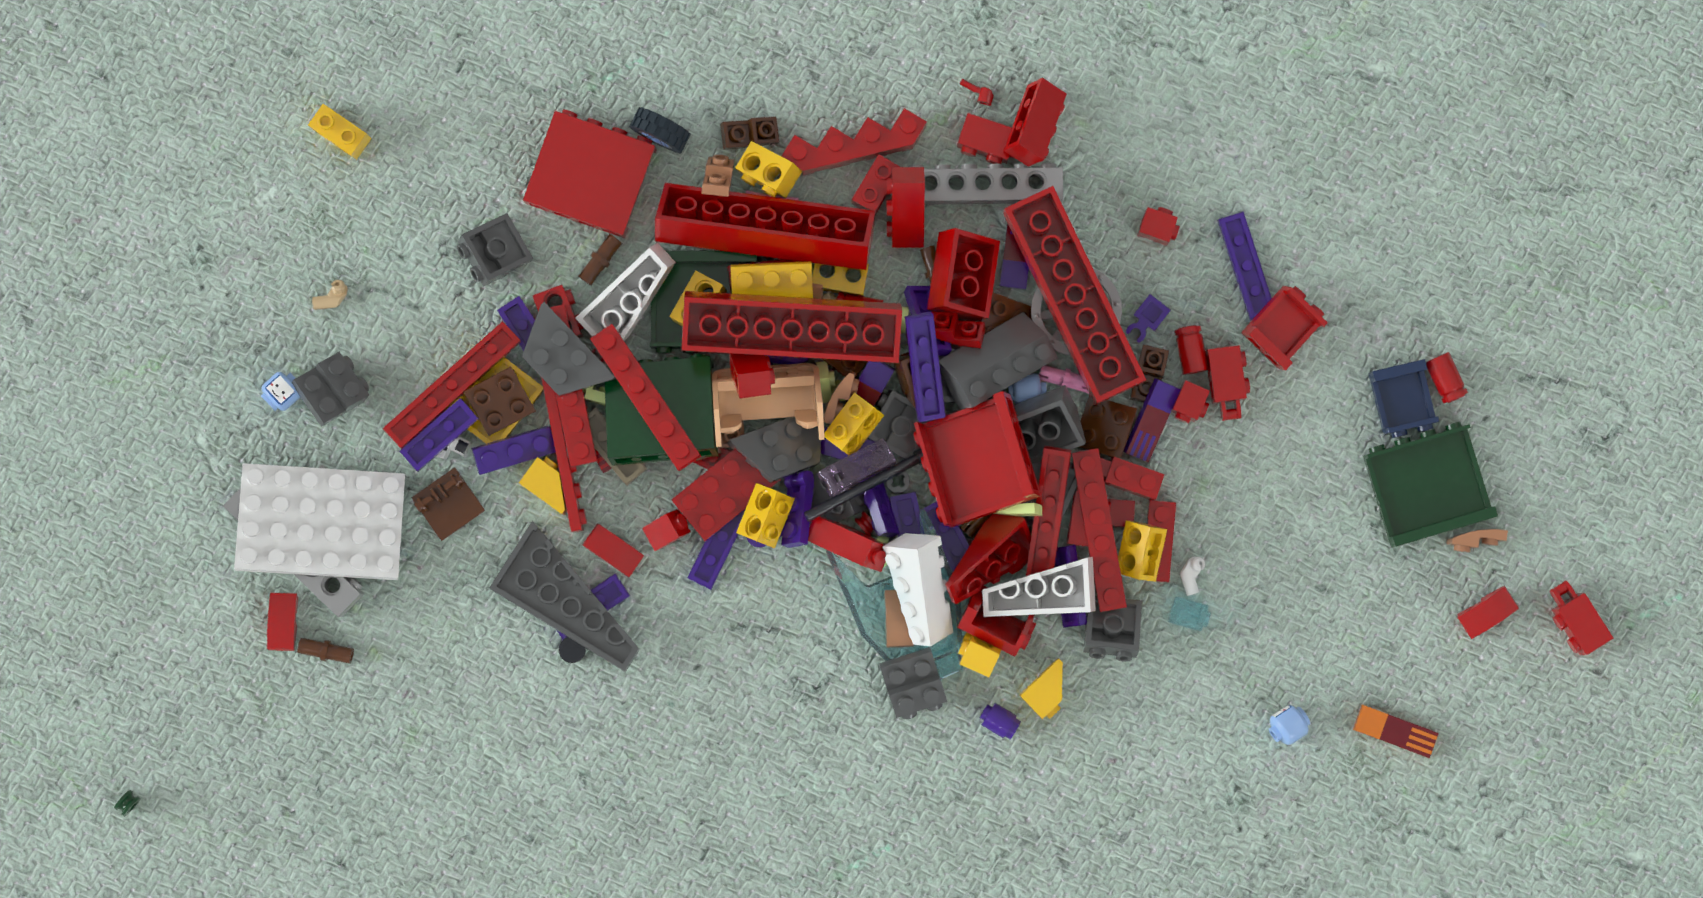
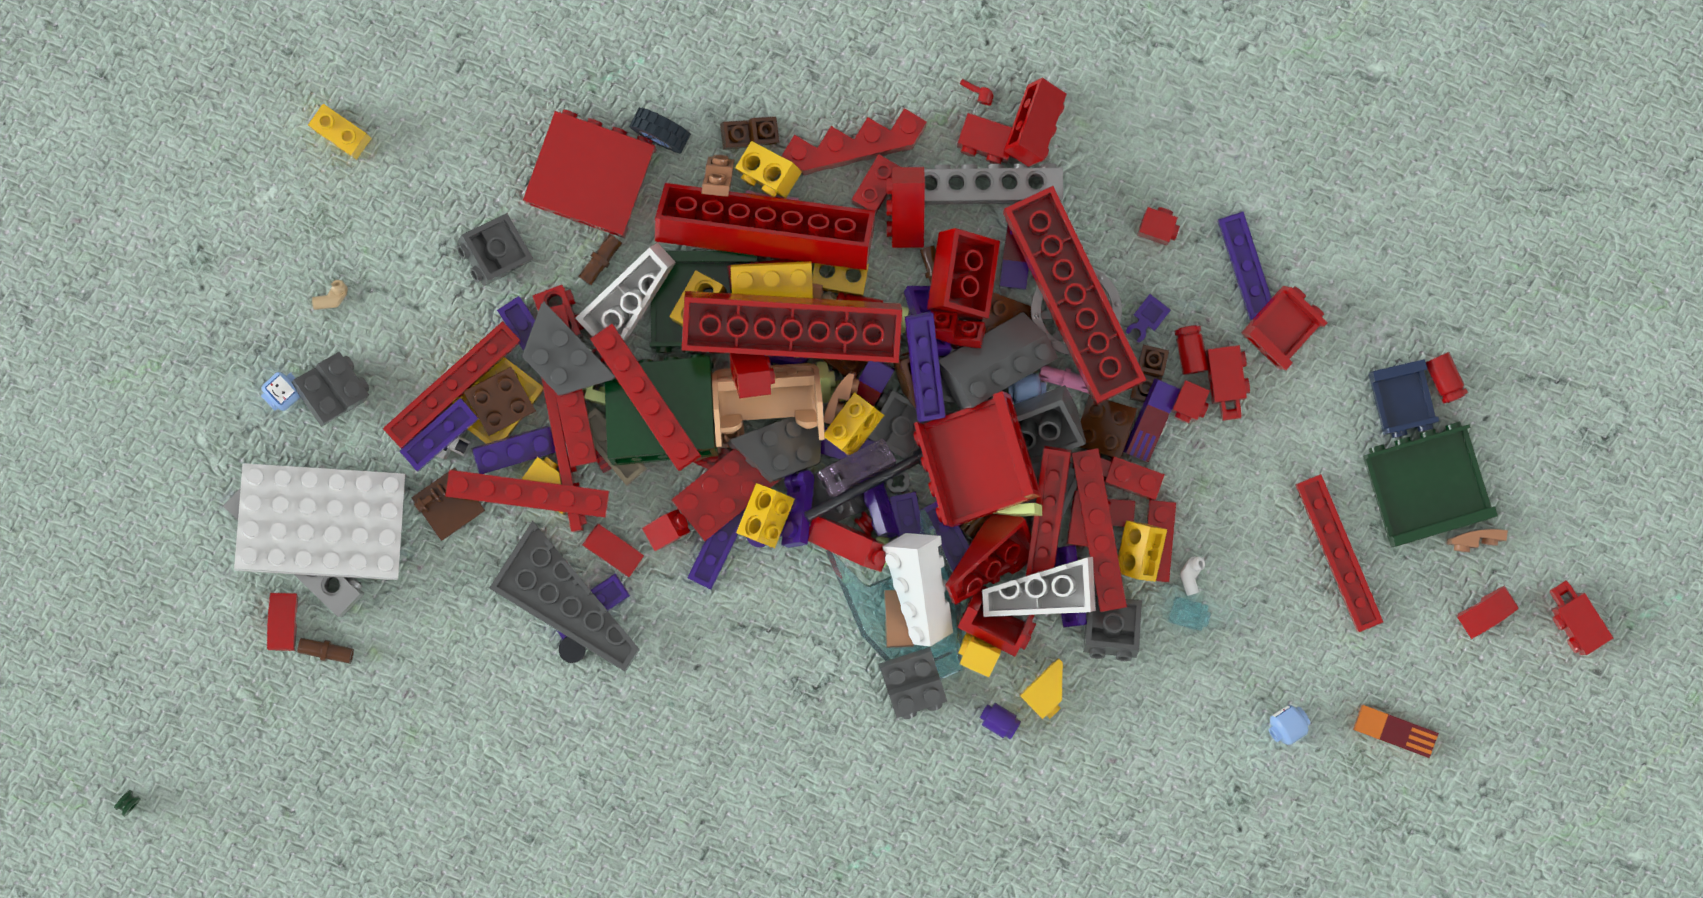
none -> red plate [446,470,610,518]
none -> red plate [1295,474,1383,632]

